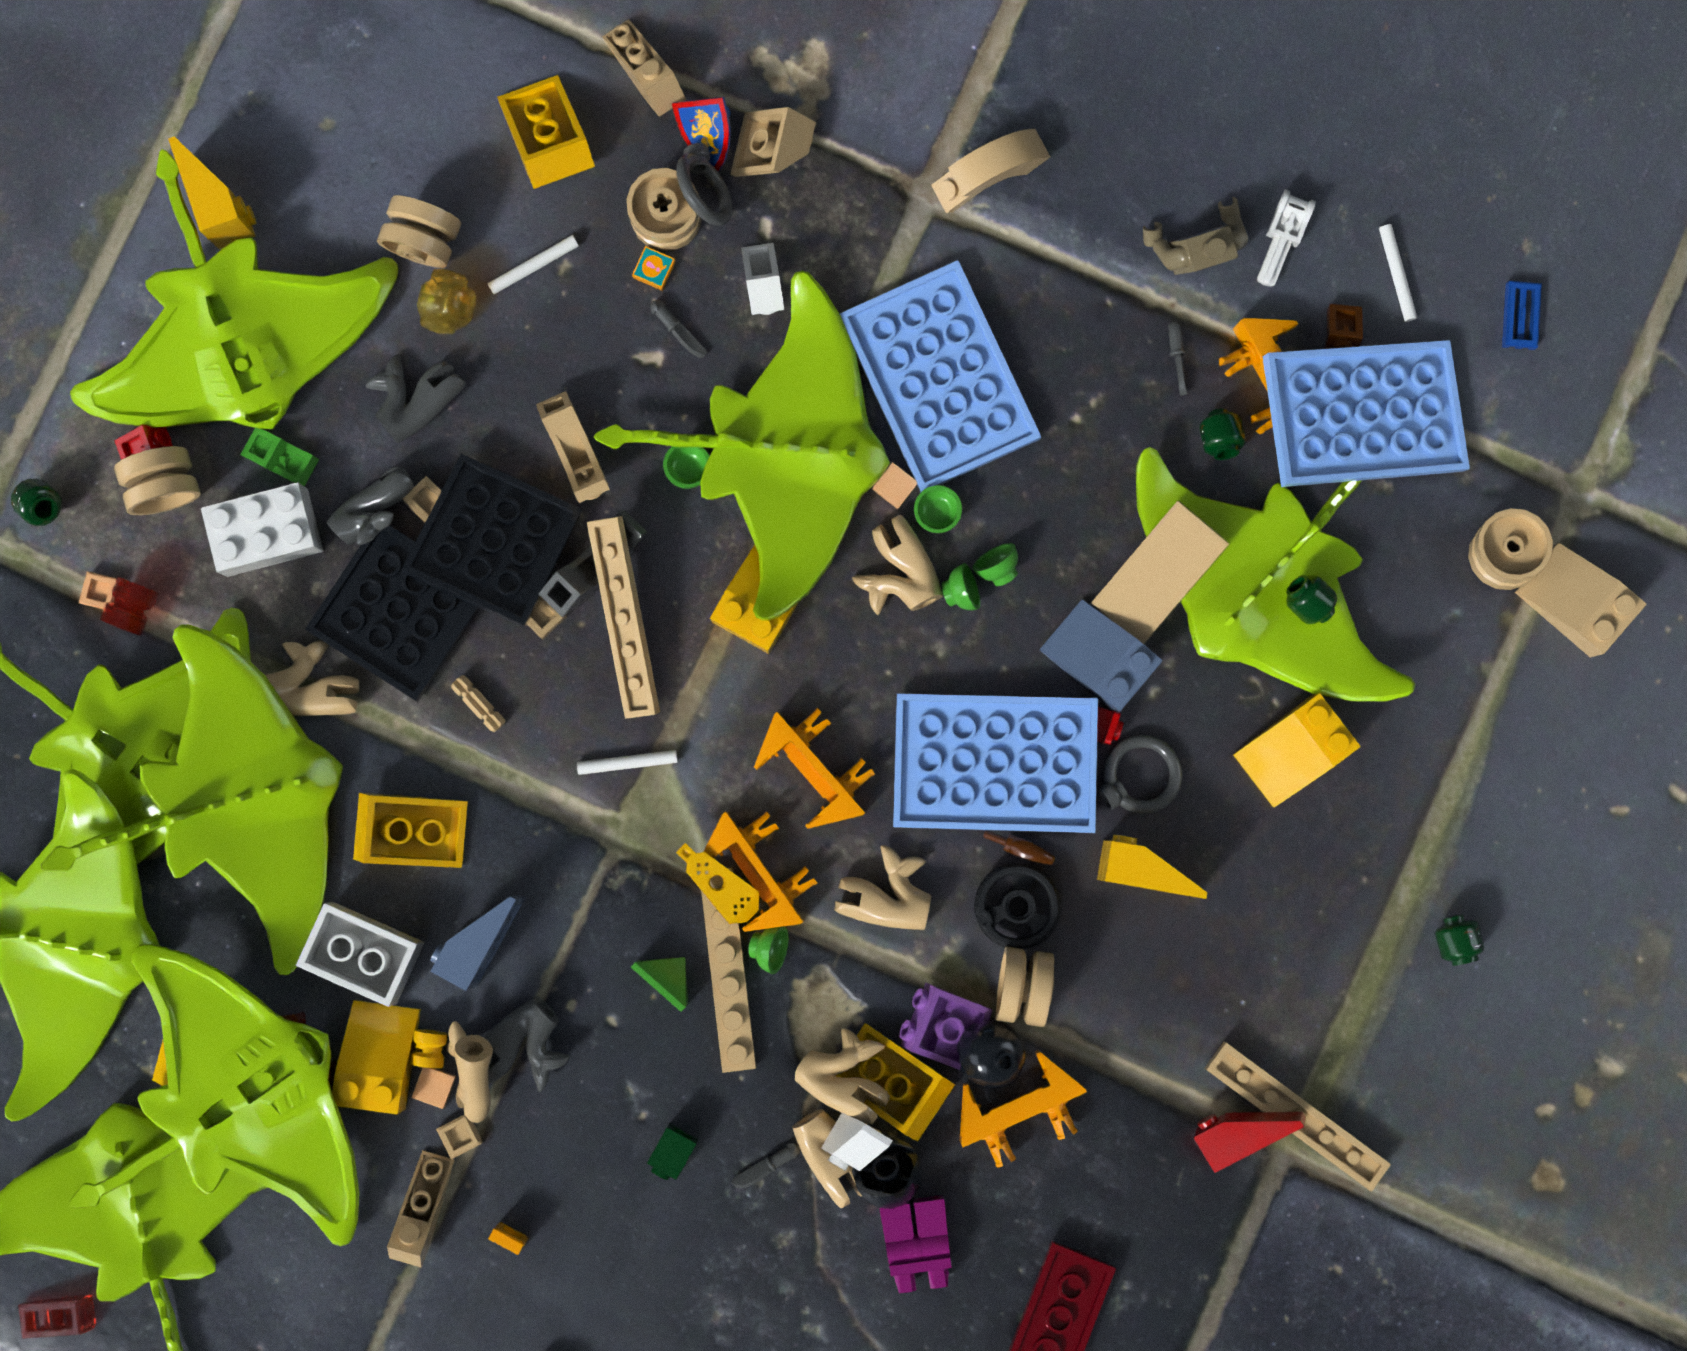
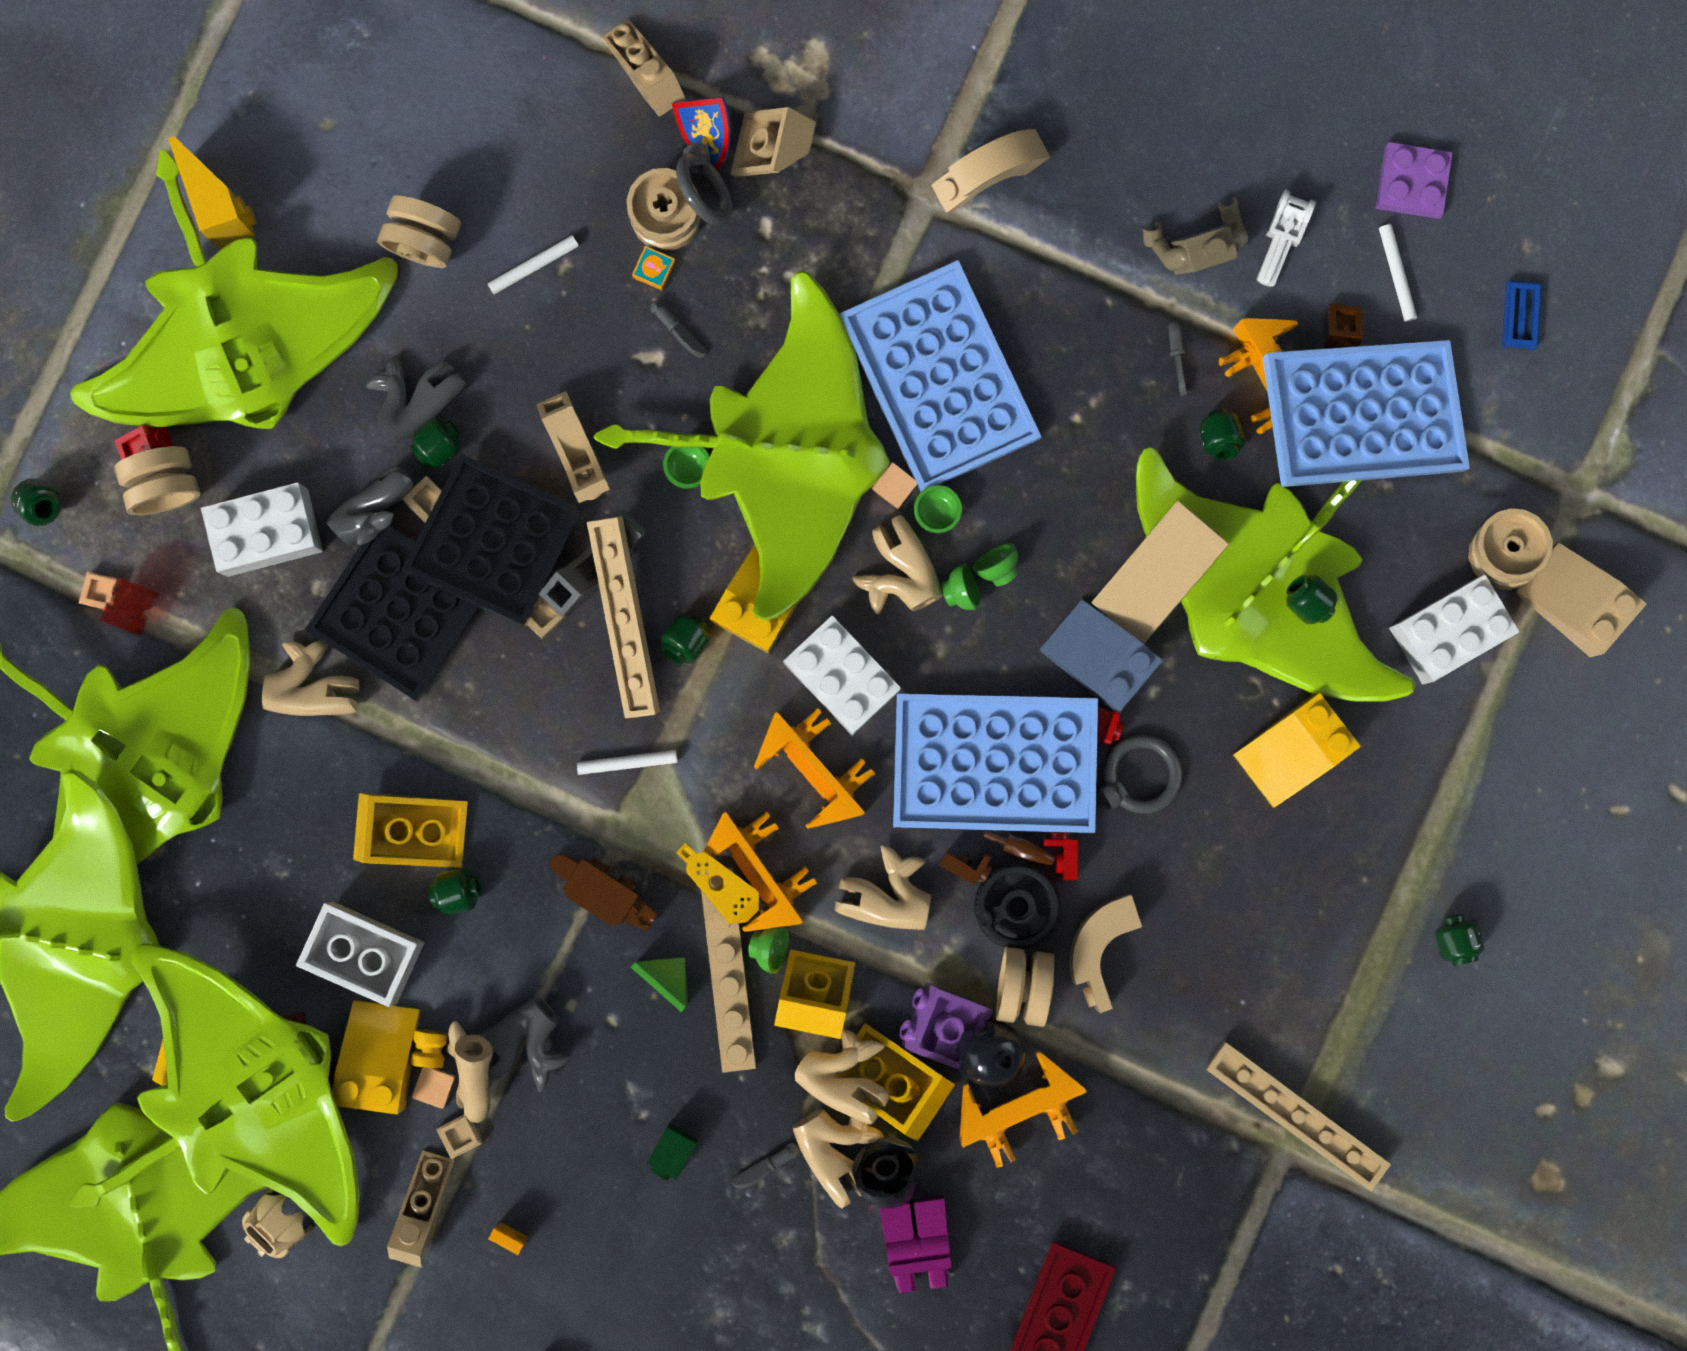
clear red slope [18,1294,96,1339] -> none
lime animal [41,624,343,975] -> none
bright green slope [240,428,319,486] -> none
clear yellow hair [417,269,477,335] -> none
sand blue slope [430,895,526,991] -> none
tan axle [451,675,506,732] -> none
yellow slope [497,75,595,189] -> none
white slope [741,243,784,315] -> none
white slope [821,1113,893,1171] -> none
yellow slope [1097,835,1207,899] -> none
red slope [1193,1111,1306,1173] -> none
none -> tan helmet [242,1189,314,1258]
none -> dark green head [410,418,462,468]
none -> dark green head [429,868,482,915]
none -> reddish brown hinge [550,854,658,931]
none -> dark green head [661,615,710,665]
none -> yellow slope [774,949,855,1039]
none -> white brick [783,616,901,736]
none -> reddish brown bracket [938,851,993,886]
none -> red bracket [1042,833,1078,881]
none -> tan arch [1069,894,1142,1013]
none -> medium lavender plate [1375,142,1453,219]
none -> white brick [1389,575,1519,685]

